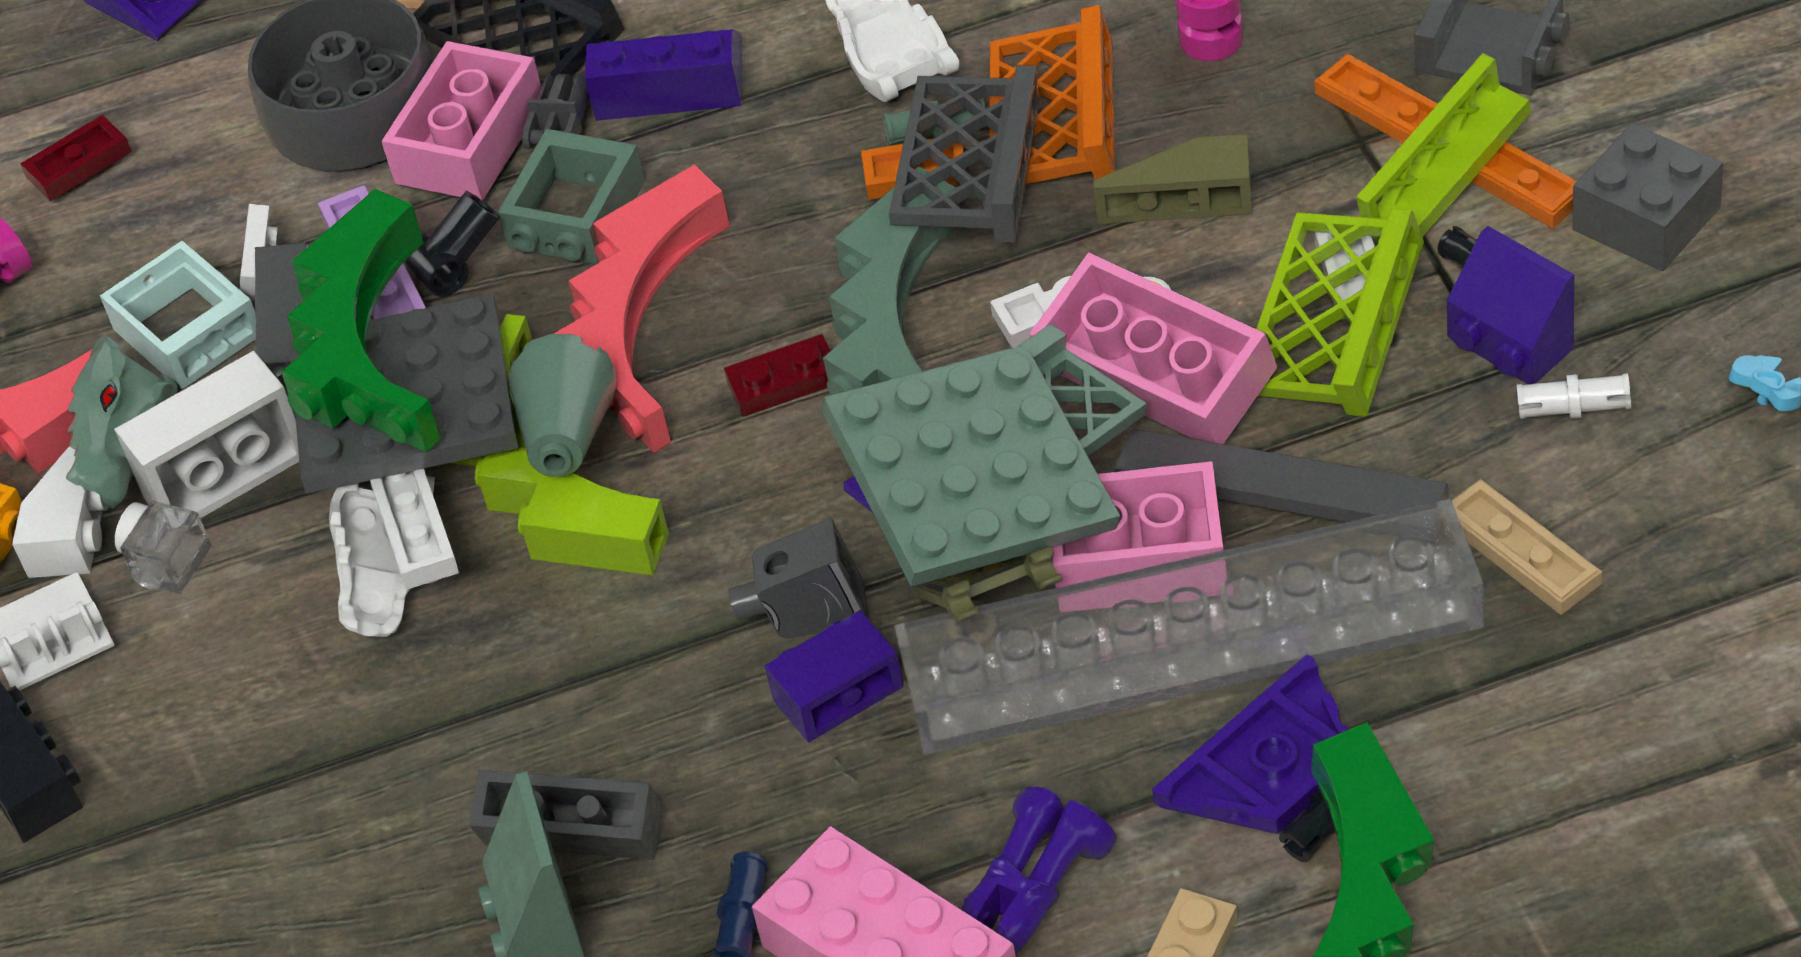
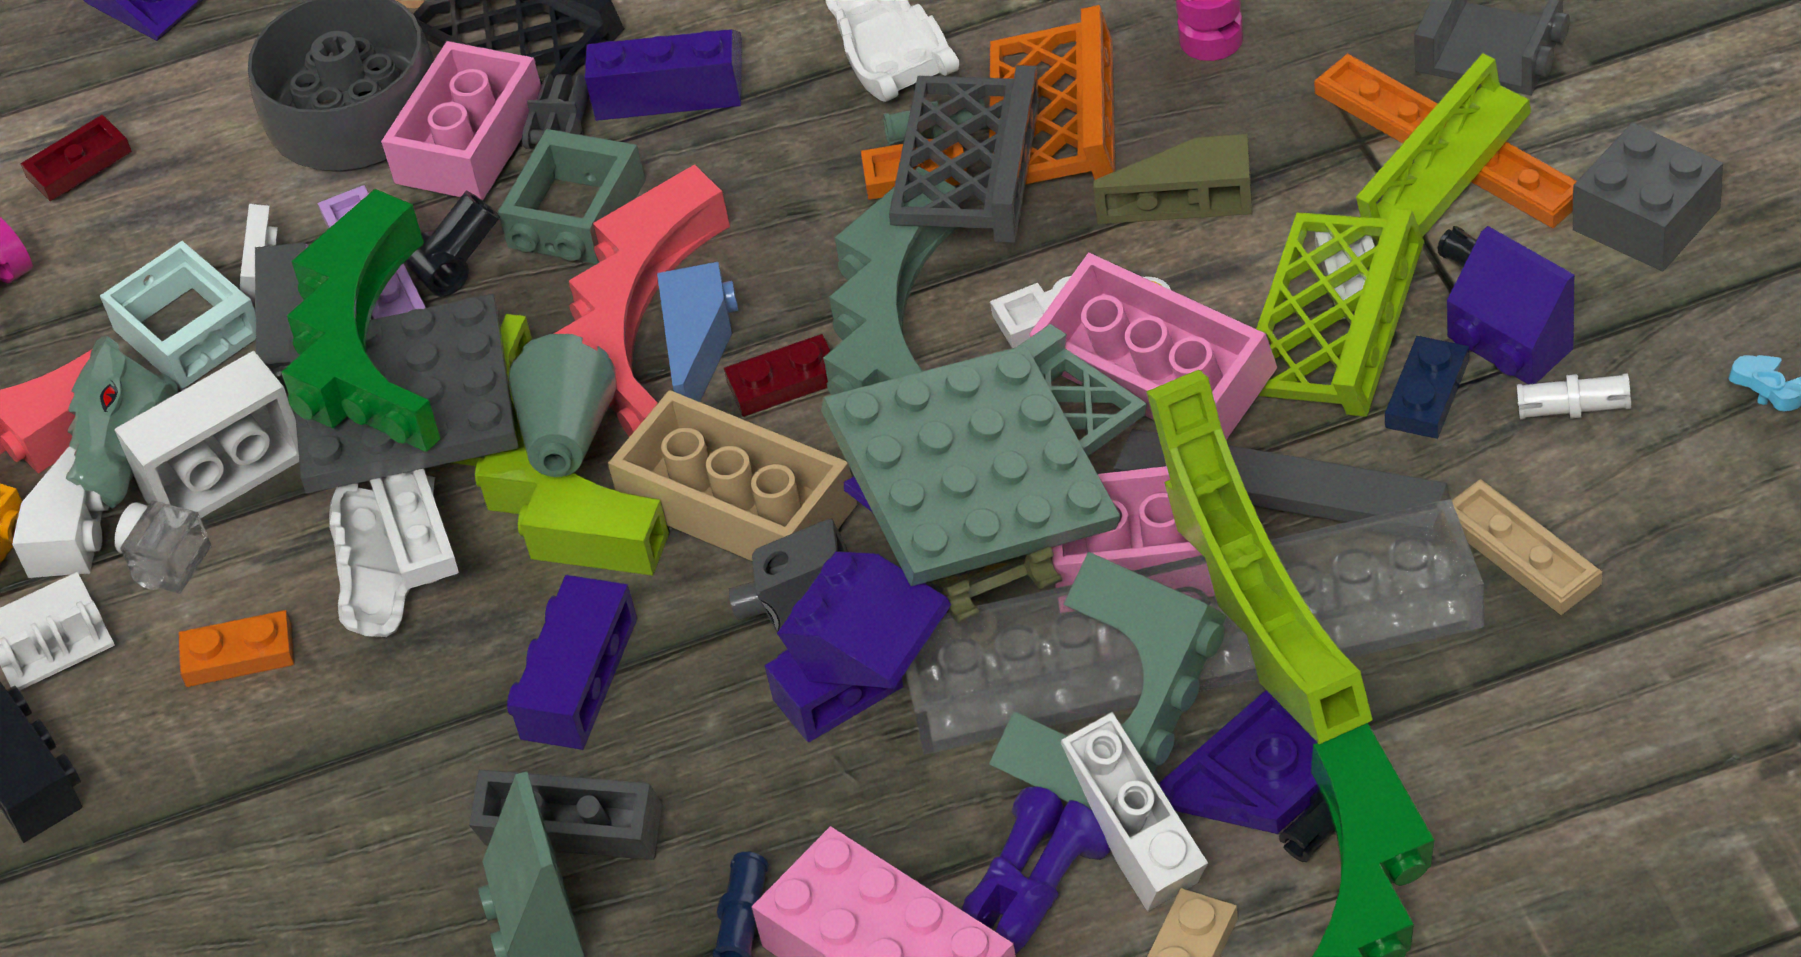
none -> orange plate [179,610,294,687]
none -> dark purple brick [507,575,637,750]
none -> tan brick [608,390,857,561]
none -> medium blue slope [657,262,738,402]
none -> dark purple slope [777,551,951,689]
none -> sand green arch [989,552,1227,810]
none -> white slope [1061,712,1208,912]
none -> lime arch [1146,369,1373,744]
none -> dark blue plate [1385,336,1469,439]

